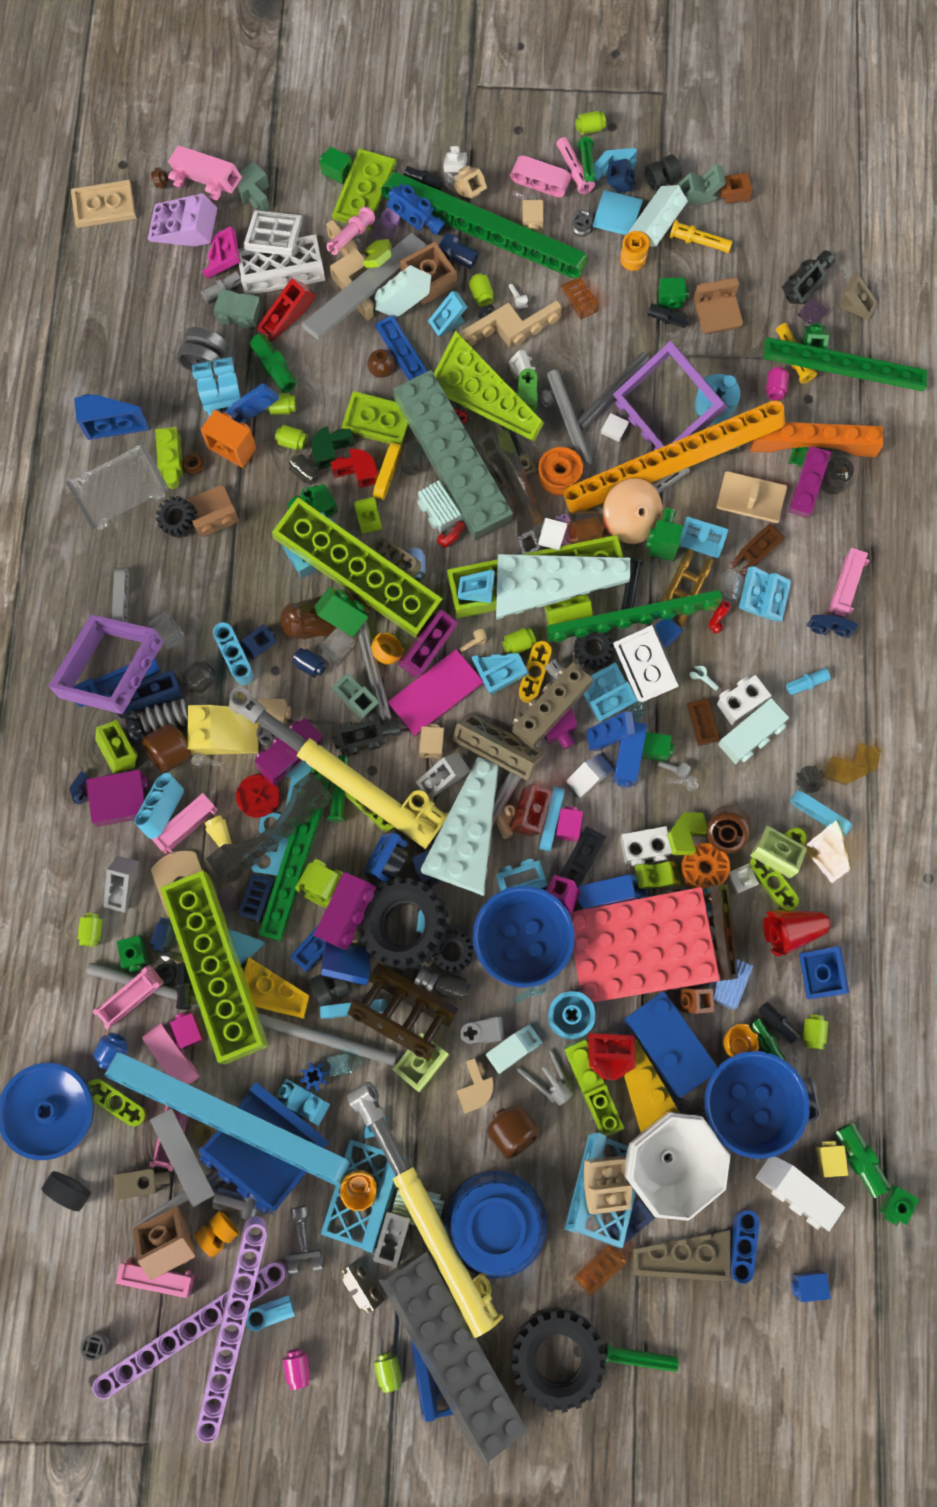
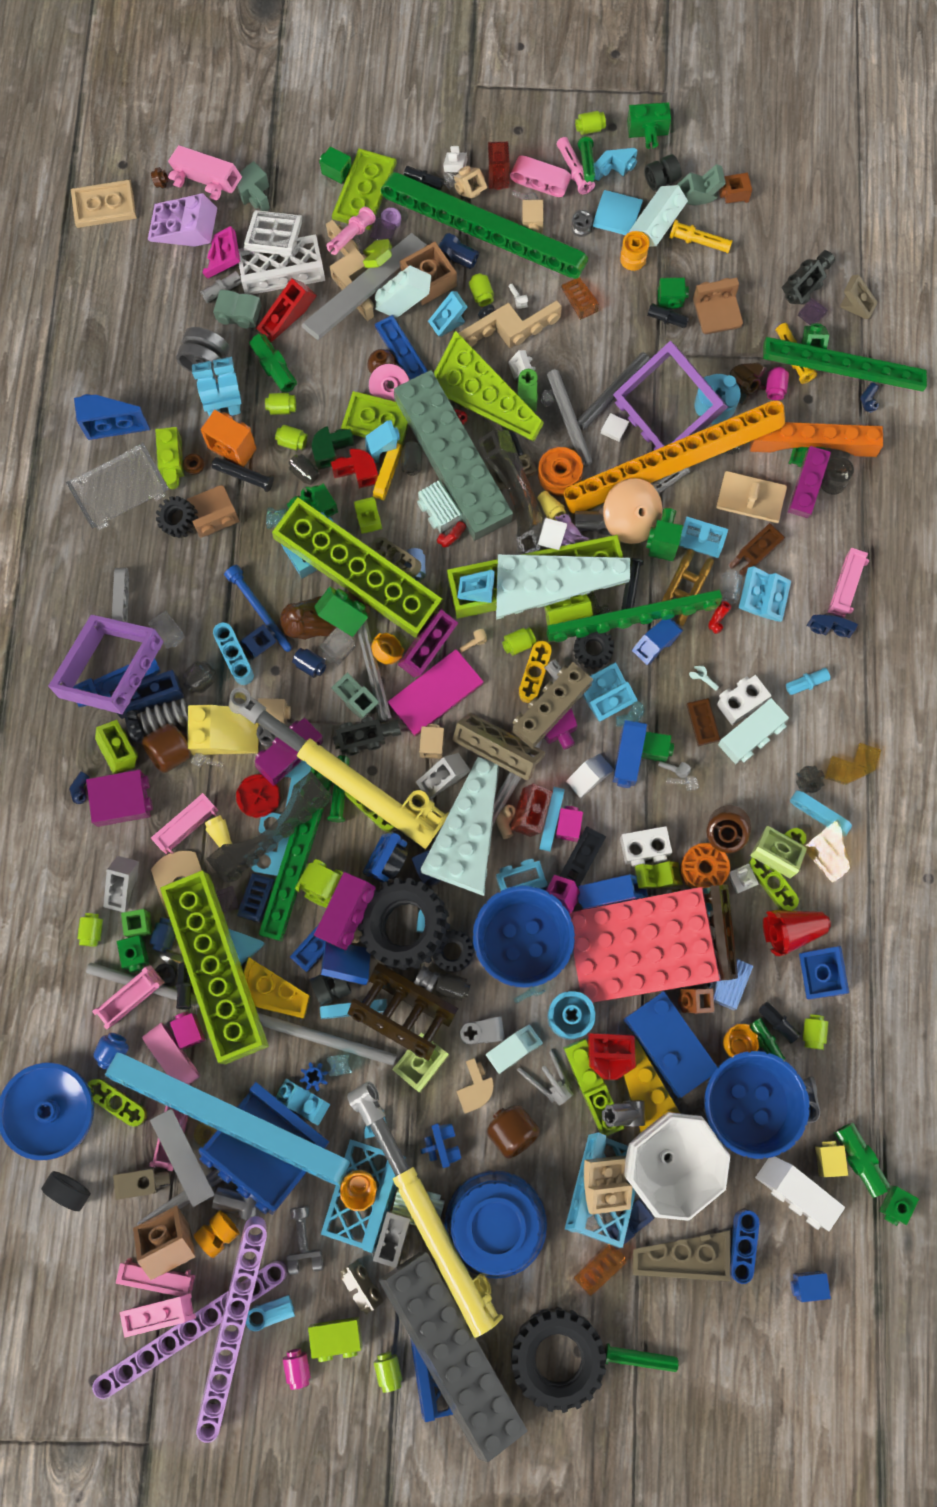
dark grey wheel [81,1331,111,1361] -> none
medium azure beam [134,773,184,839] -> none
blue hinge [225,383,279,423] -> none
blue brick [387,183,446,236] -> none
medium azure wing [471,653,529,695] -> none
clear orange brick [567,516,603,544] -> none
blue plate [587,712,635,751] -> none
dark blue brick [606,158,636,193] -> none
plate [613,625,681,704] -> none
lime tile [667,812,707,855] -> none
none -> bright pink container [120,1293,196,1338]
none -> bright green brick [121,909,153,938]
none -> black axle [212,457,274,492]
none -> blue piece [224,565,292,652]
none -> clear light blue wheel [266,507,287,529]
none -> lime brick [308,1316,363,1362]
none -> medium azure slope [365,420,400,463]
none -> bright pink dish [369,364,409,402]
none -> blue hips [420,1123,462,1168]
none -> clear red brick [488,141,510,190]
none -> light yellow cone [537,491,566,521]
none -> clear smoke arm [587,591,610,615]
none -> flat silver piece [602,1100,646,1127]
none -> green brick [627,102,671,149]
none -> dark brown brick [730,363,766,405]
none -> dark blue arm [860,382,879,413]

